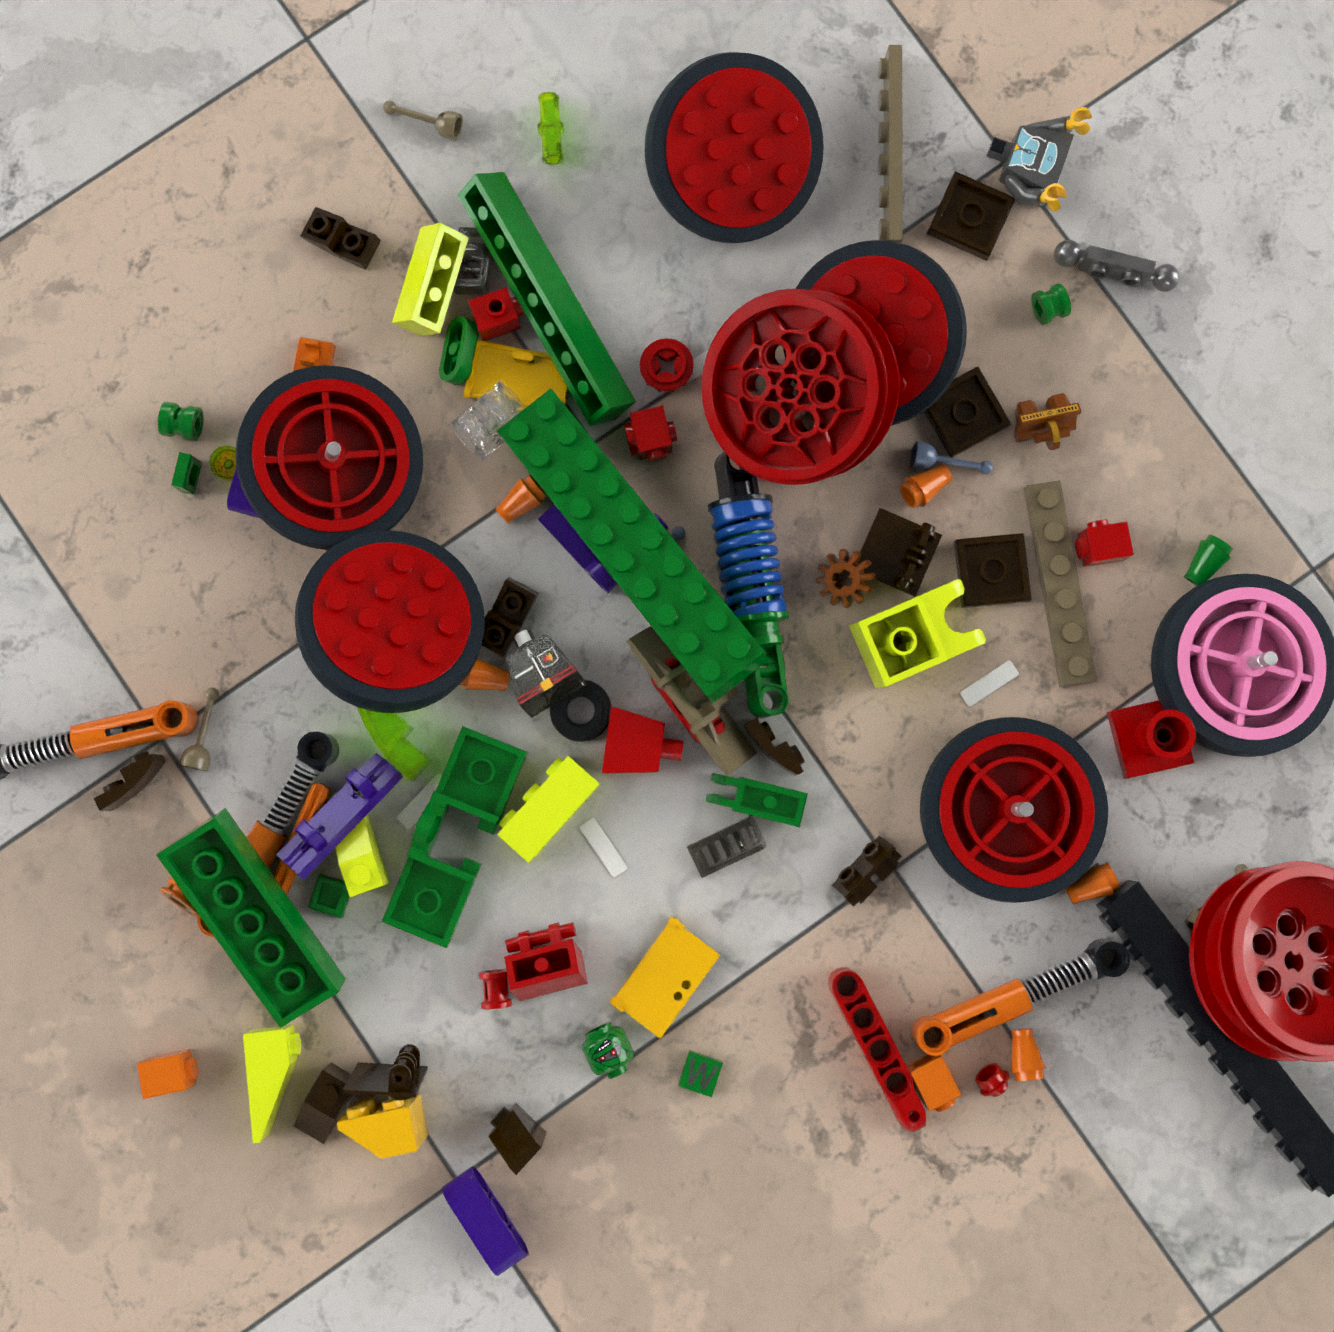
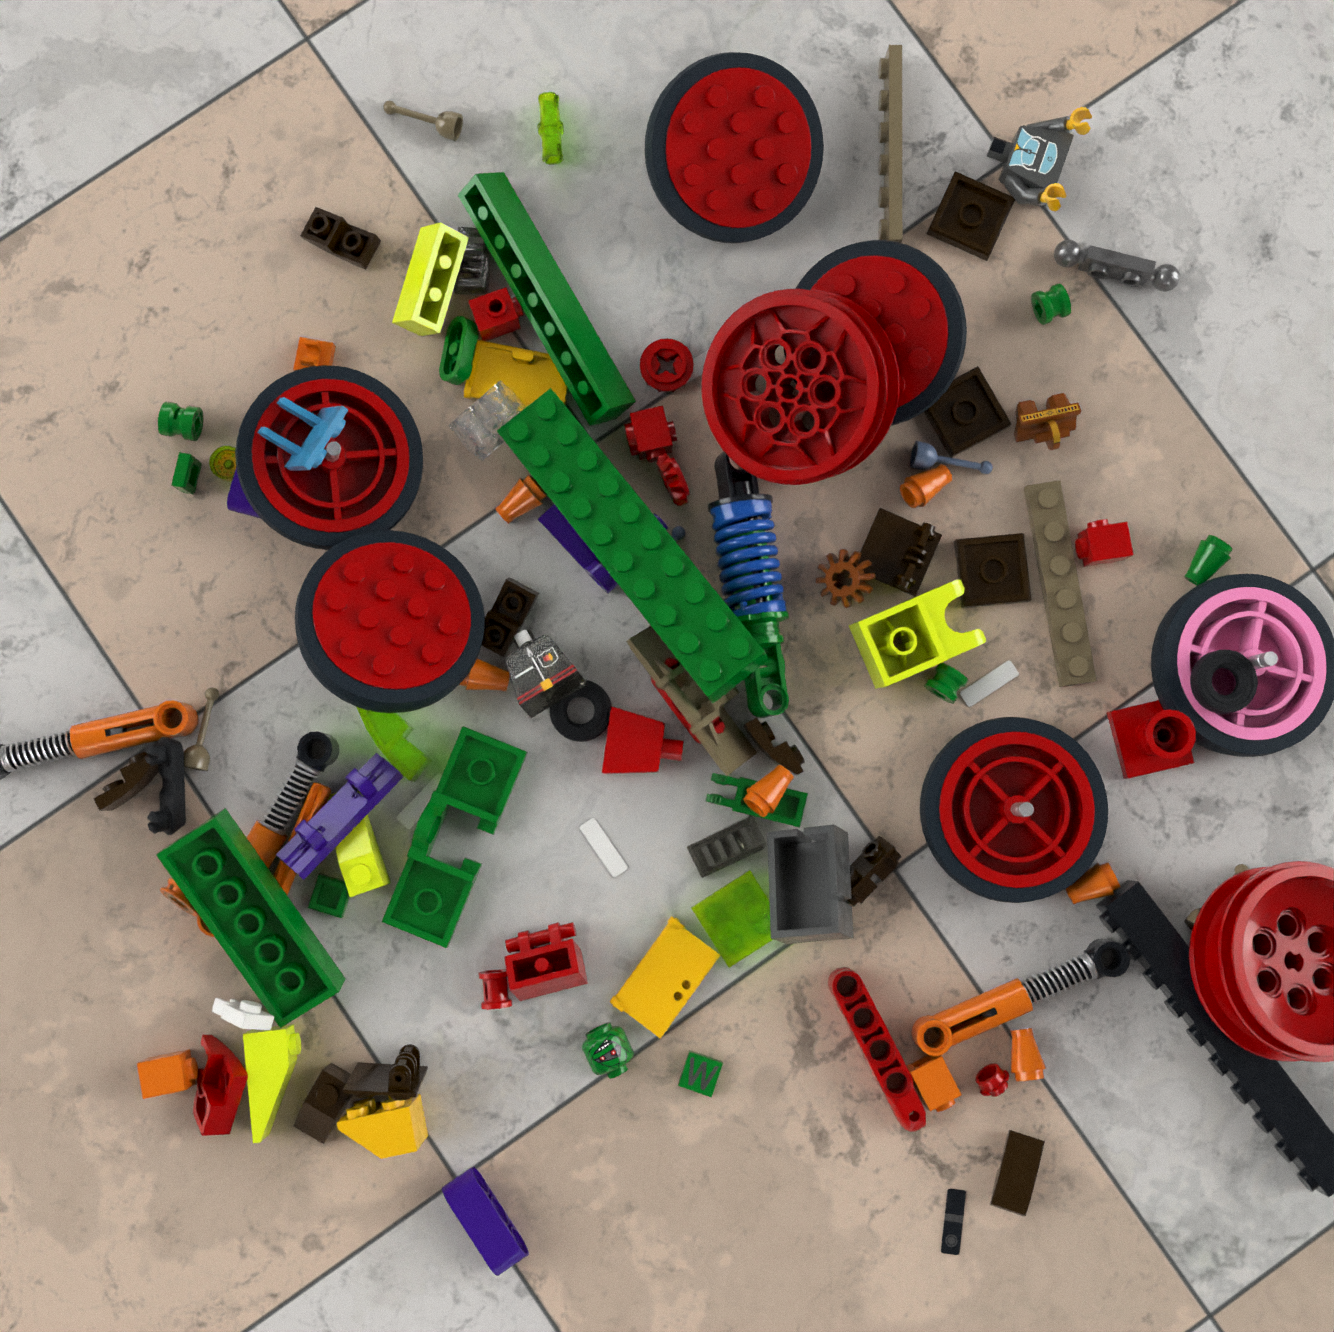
dark brown slope [488,1103,547,1175] -> none
neon yellow brick [497,756,601,863] -> none
none -> black piece [145,737,186,835]
none -> red slope [193,1035,248,1136]
none -> white plate [212,998,274,1030]
none -> dark azure plate [257,397,348,471]
none -> red gear [656,453,690,506]
none -> clear neon green plate [691,870,773,968]
none -> orange cone [744,765,794,817]
none -> dark grey piece [767,824,854,944]
none -> green wheel [924,663,968,704]
none -> black sticker [941,1188,966,1255]
none -> dark brown slope [990,1130,1045,1217]
none -> black tyre [1190,650,1258,714]

